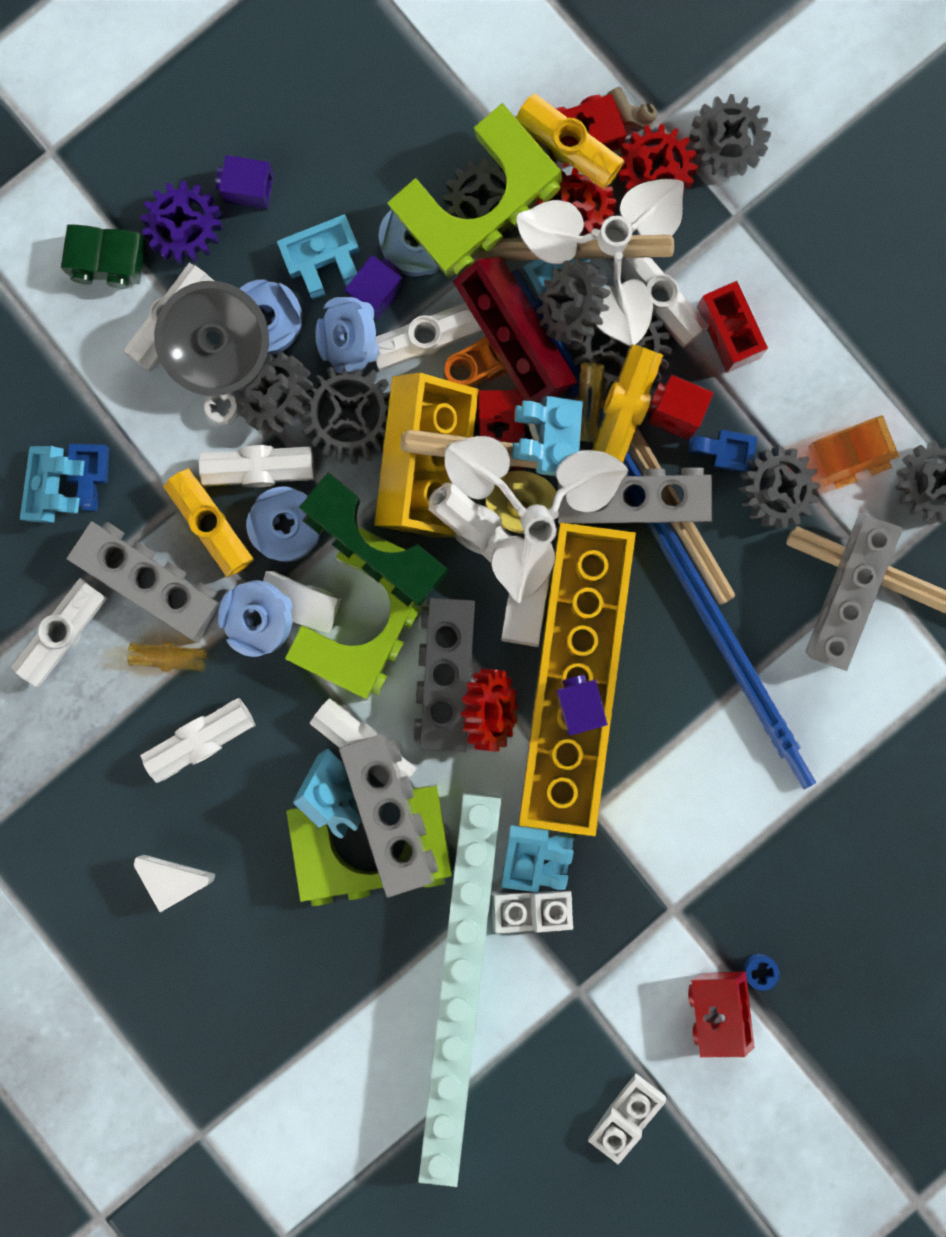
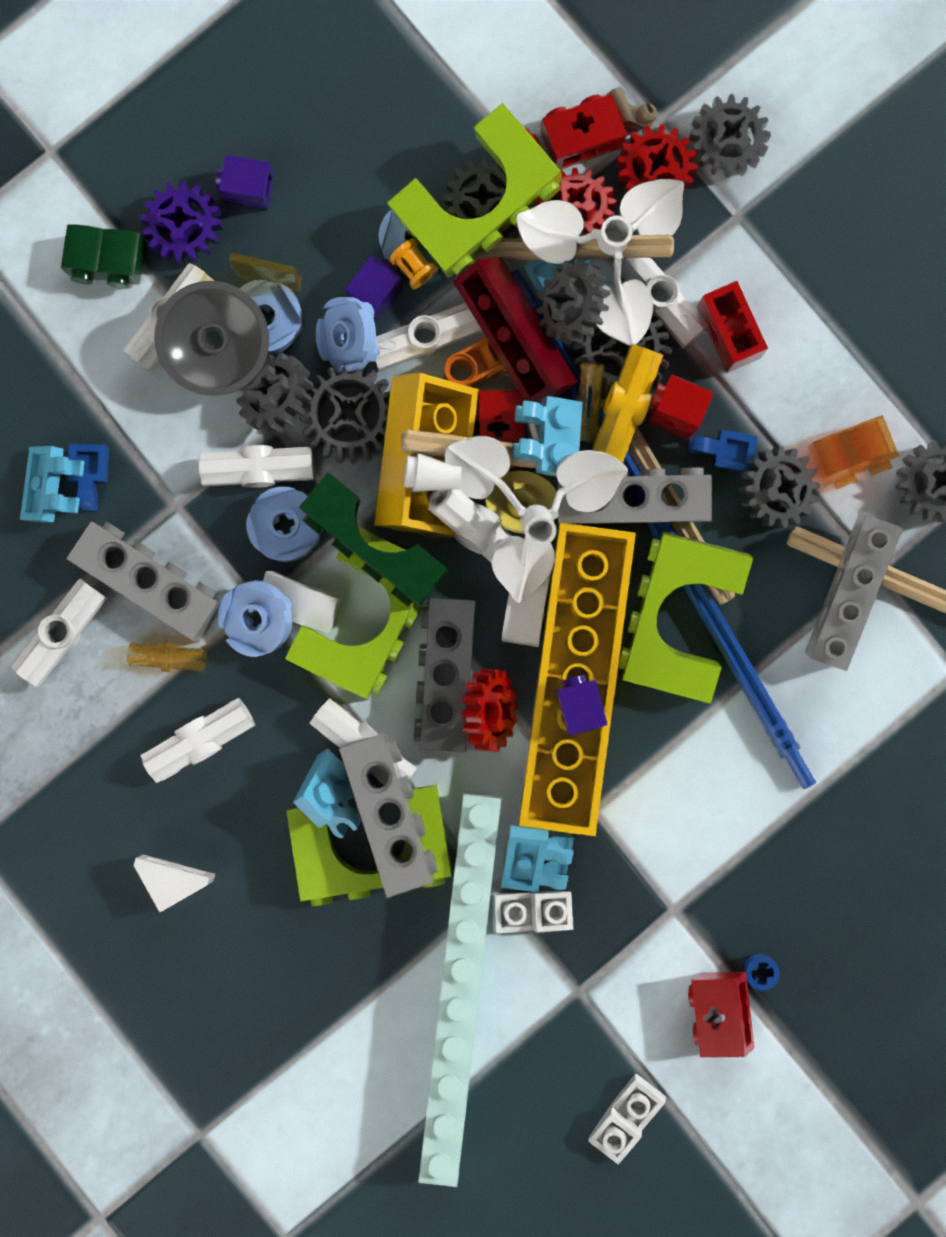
yellow piece [163,468,254,578] -> none
white bush [204,393,240,426] -> none
medium azure plate [277,214,360,301] -> none
yellow piece [515,93,624,189] -> none
none -> clear yellow piece [229,252,302,291]
none -> light orange bush [389,238,438,289]
none -> white cone [403,453,462,492]
none -> lime arch [618,531,753,704]

